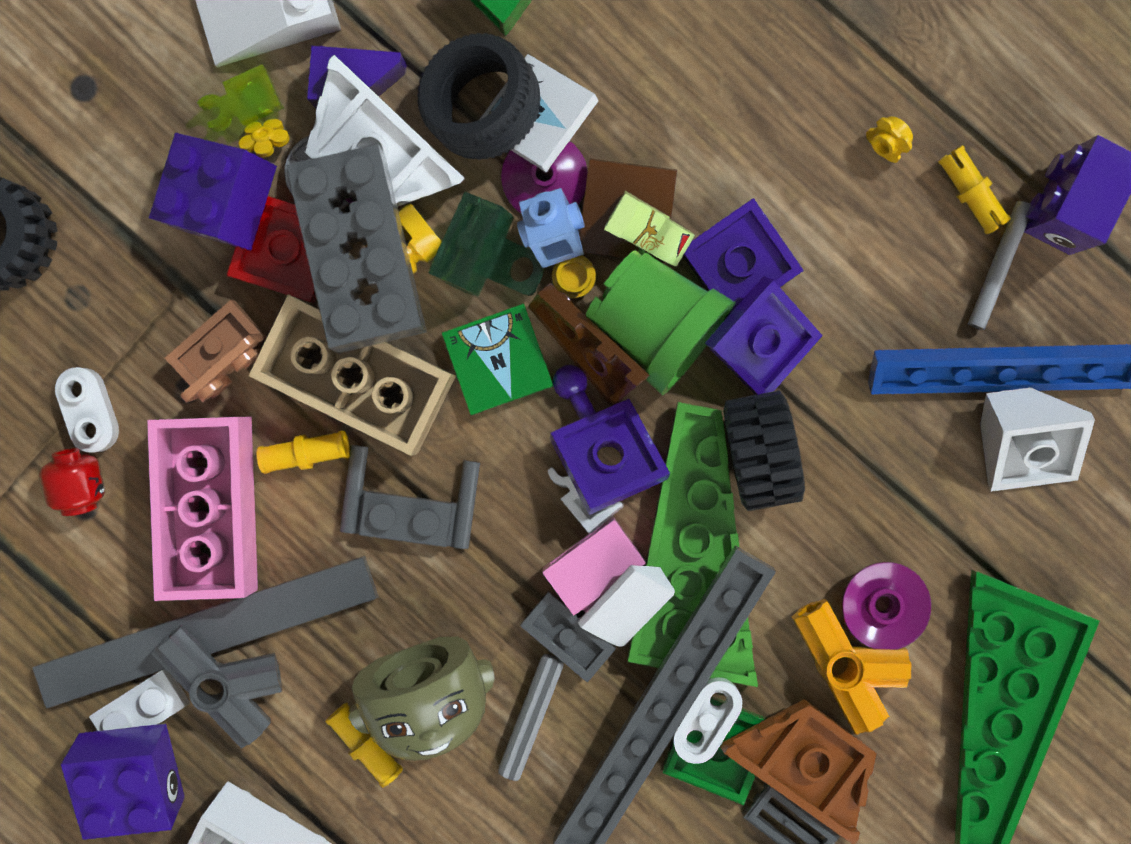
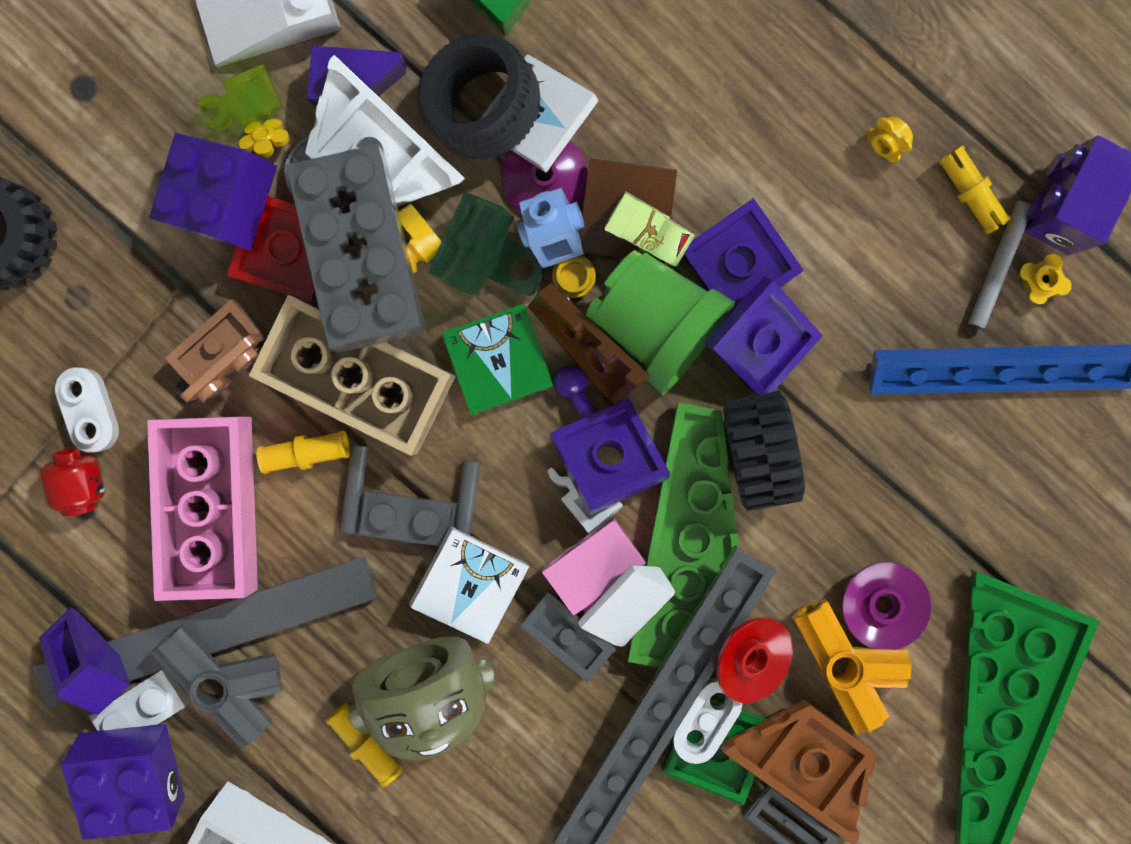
light grey axle [498,654,564,781] -> none
white slope [980,388,1095,491] -> none
none -> dark purple slope [39,607,130,715]
none -> white tile [409,526,529,644]
none -> red dish [716,617,793,704]
none -> yellow plate [1020,254,1072,305]

